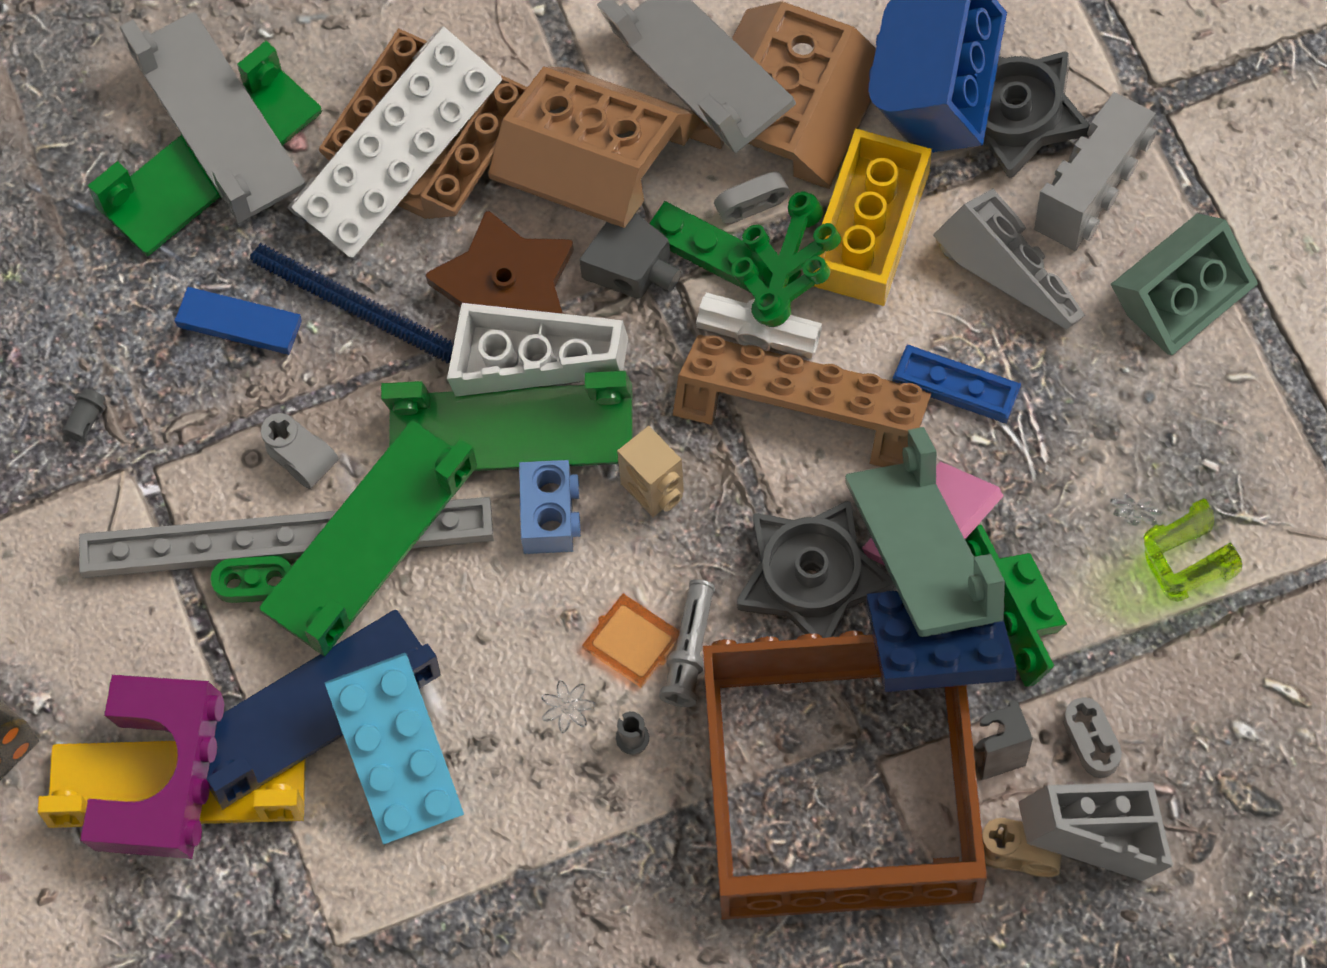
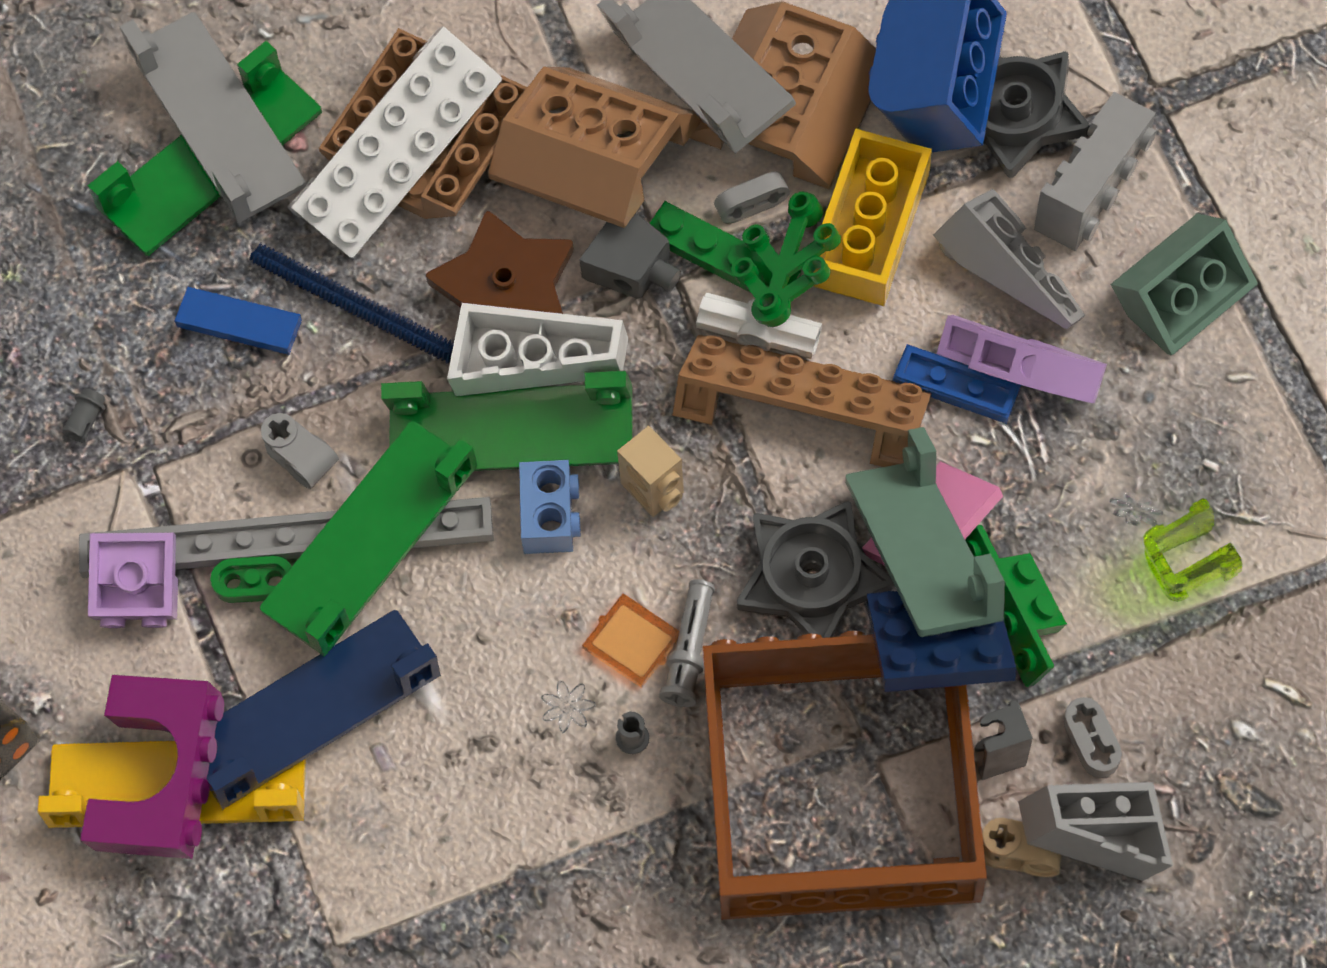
medium azure plate [324,652,464,845] -> none
none -> lavender plate [88,533,178,628]
none -> lavender slope [936,315,1107,403]

